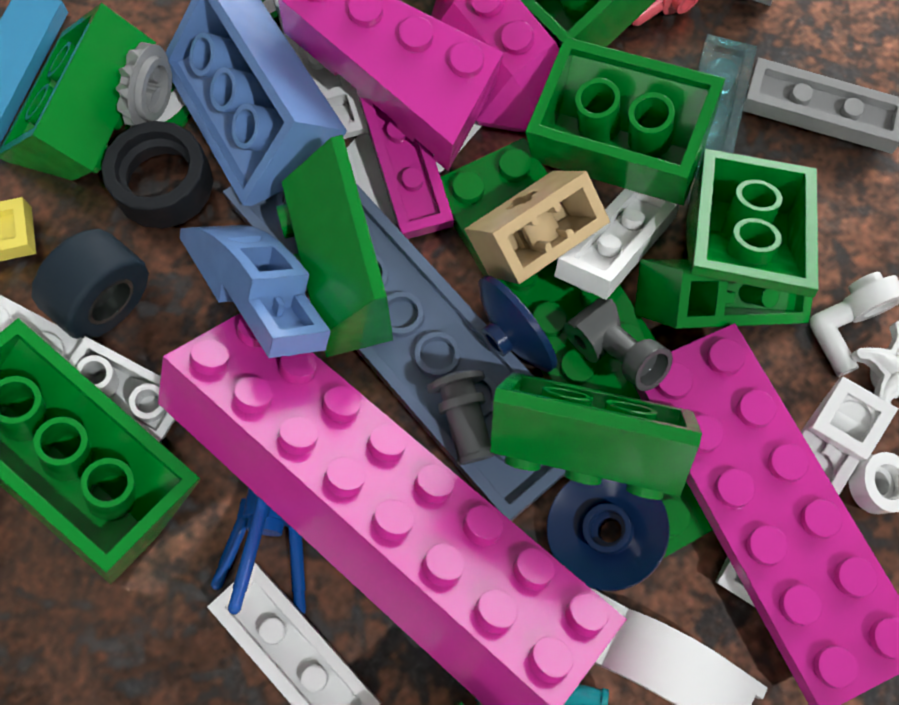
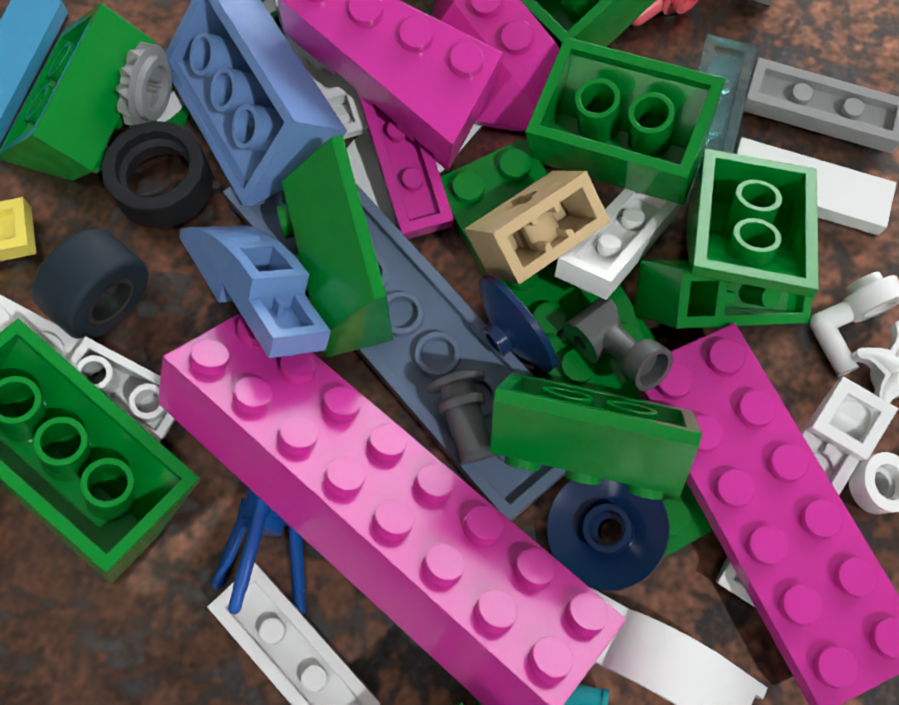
none -> white tile [734,137,897,236]

